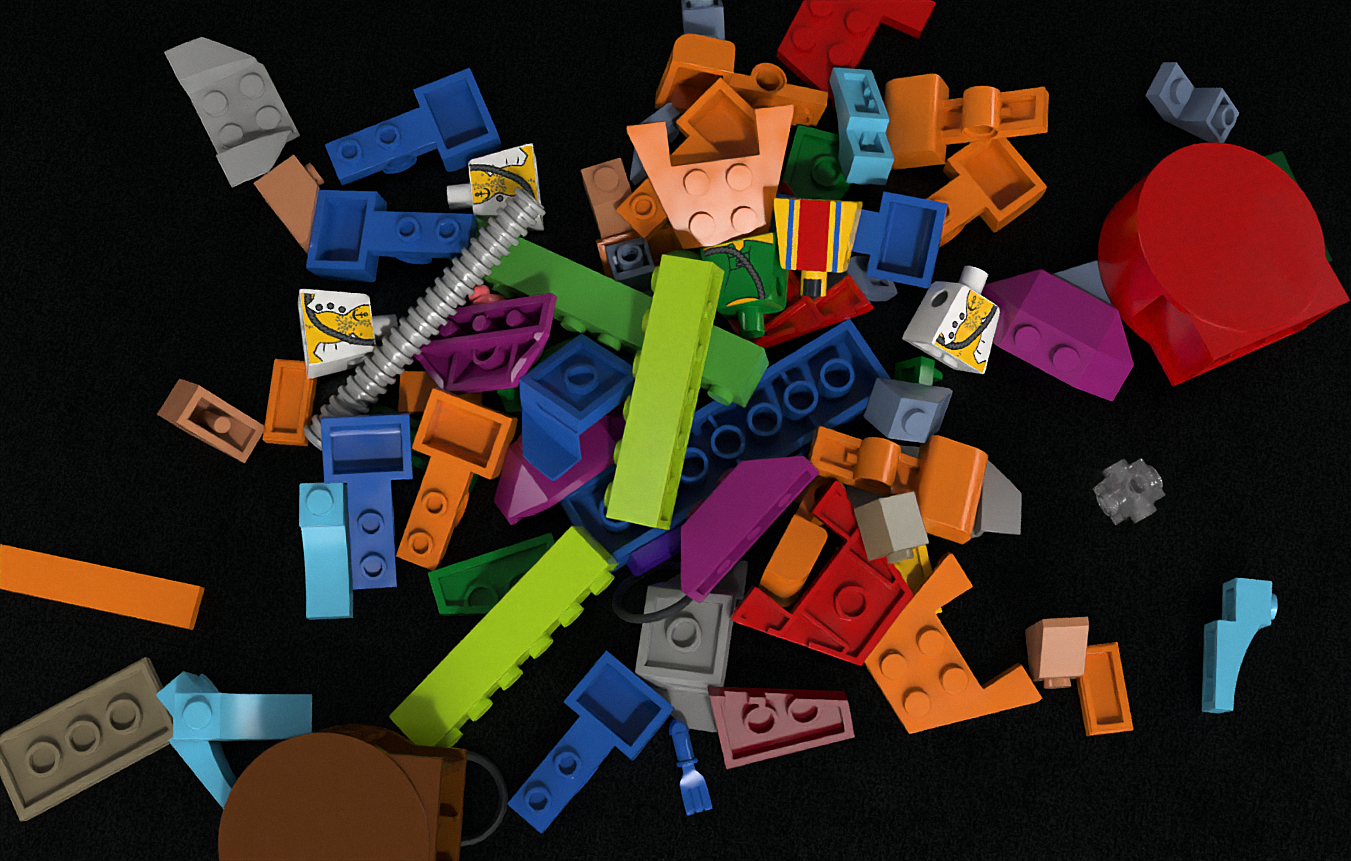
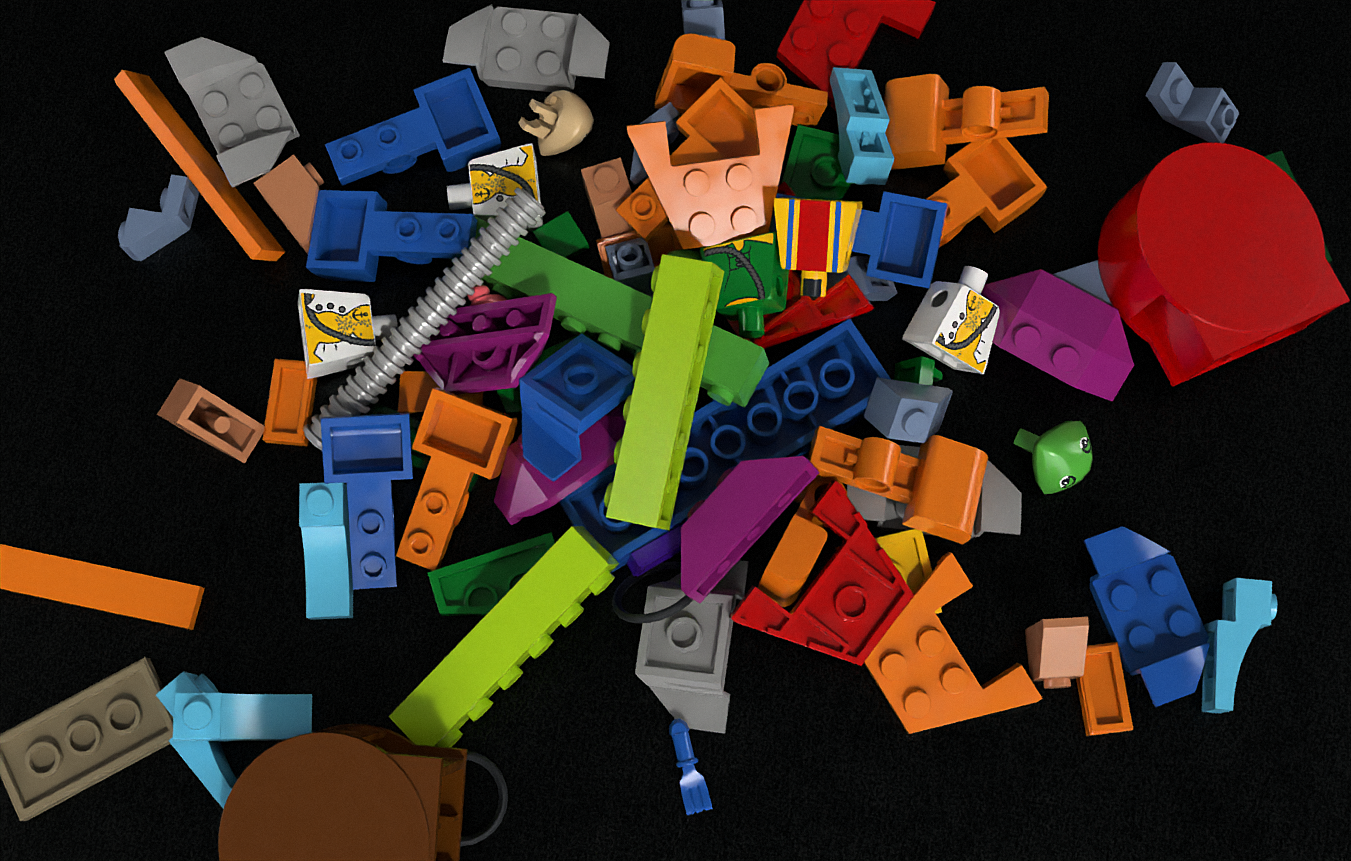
blue plate [507,650,675,834] -> none
wing [707,686,855,769] -> none
dark tan brick [854,492,929,564] -> none
clear brick [1093,458,1165,525] -> none
none -> orange tile [114,69,285,261]
none -> sand blue slope [118,174,199,261]
none -> light grey piece [443,4,610,92]
none -> tan piece [518,90,594,156]
none -> green tile [533,211,589,260]
none -> bright green piece [1013,421,1093,494]
none -> blue piece [1083,526,1210,707]

